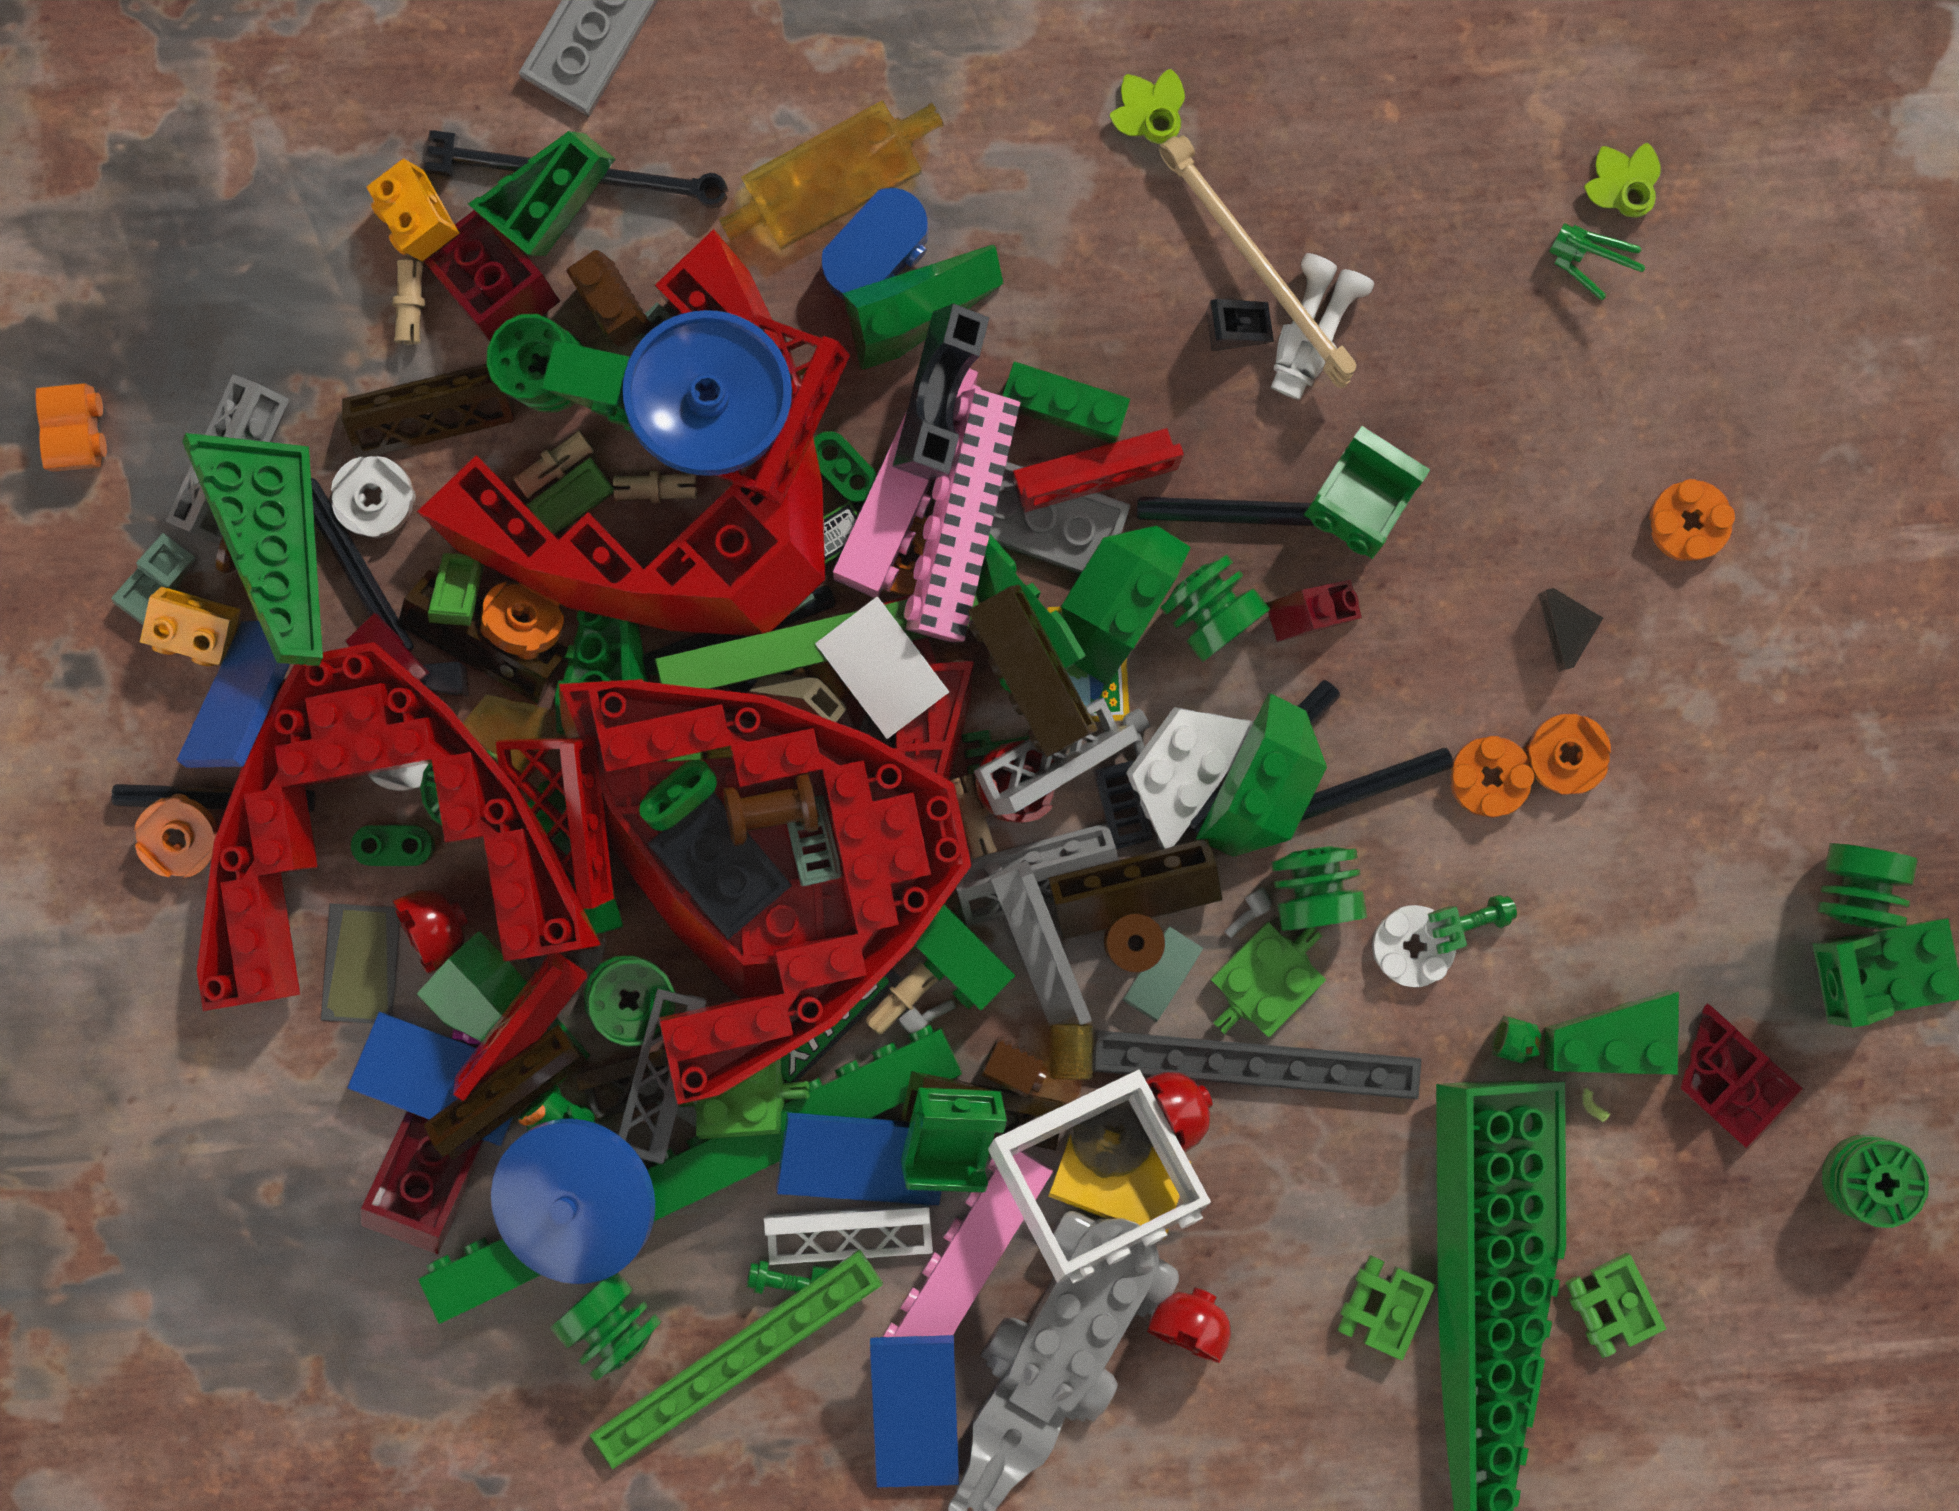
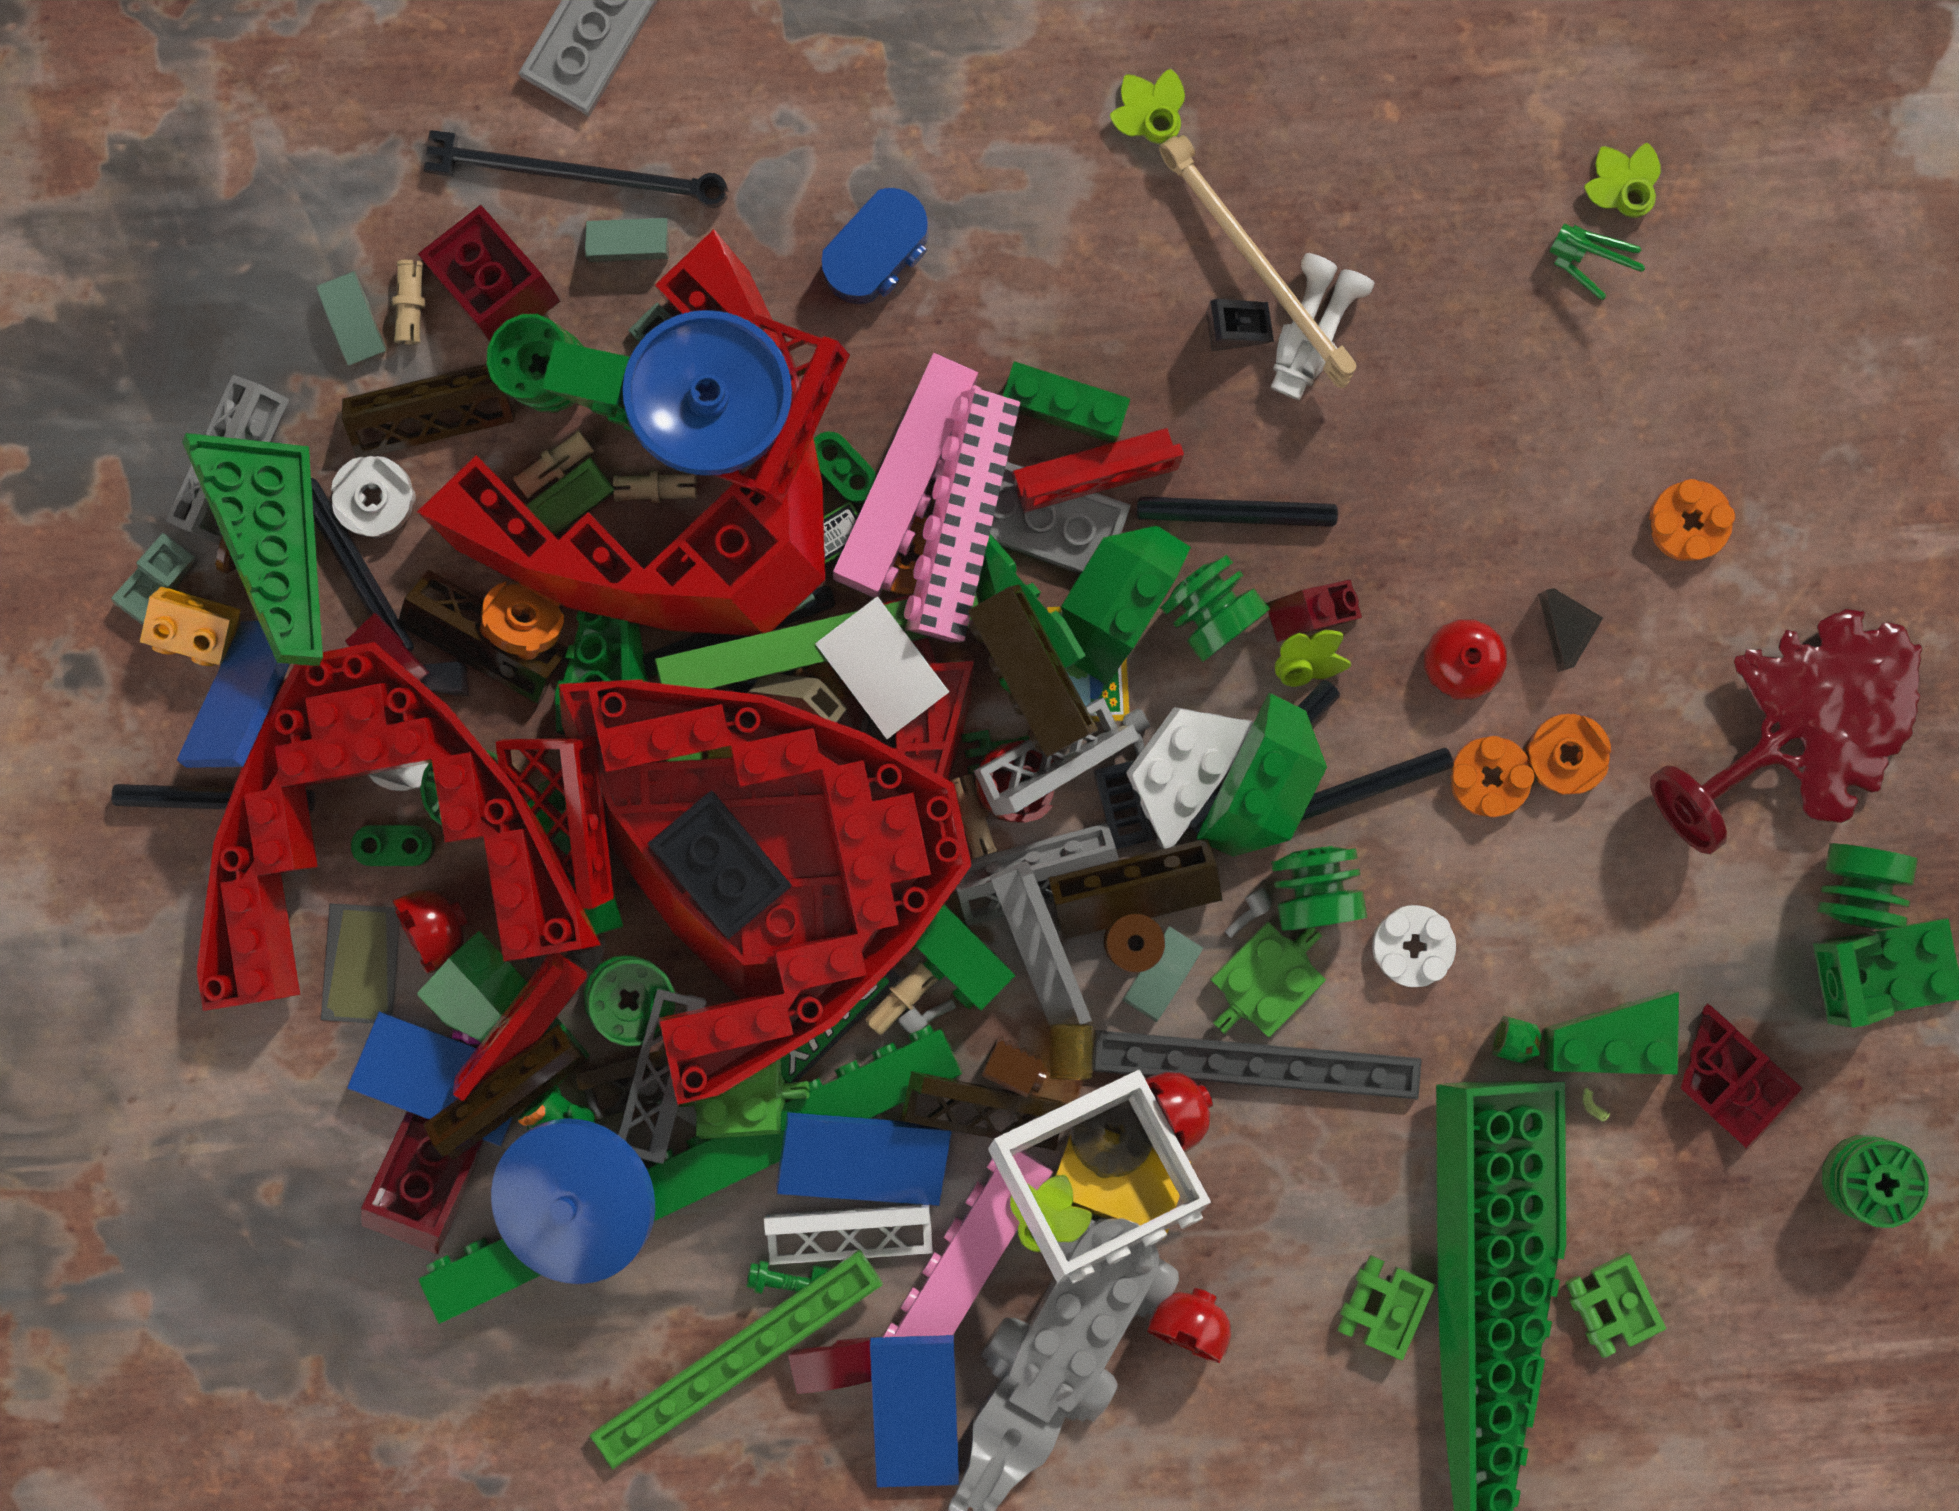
orange brick [36,383,107,472] -> none
orange plate [134,794,219,878] -> none
light orange brick [366,158,459,261] -> none
bright green tile [428,553,485,626] -> none
clear yellow wing [463,694,561,774] -> none
green wedge [468,131,616,256] -> none
green wheel [549,1272,662,1381] -> none
reddish brown brick [566,250,651,347] -> none
green plate [639,760,717,831] -> none
clear yellow plate [718,100,944,250] -> none
reddish brown piece [723,773,818,847] -> none
sand green slope [787,795,843,886] -> none
green wedge [842,244,1004,370] -> none
black arch [892,303,989,480] -> none
green panel [901,1087,1007,1193] -> none
green panel [1304,426,1430,559] -> none
green hinge [1427,895,1517,954] -> none
none -> sand green slope [316,271,387,366]
none -> sand green slope [585,218,669,262]
none -> dark red slope [788,1337,873,1394]
none -> lime plate [1010,1175,1092,1252]
none -> lime plate [1274,630,1351,687]
none -> red cylinder [1424,619,1507,700]
none -> dark red plant [1650,609,1923,855]

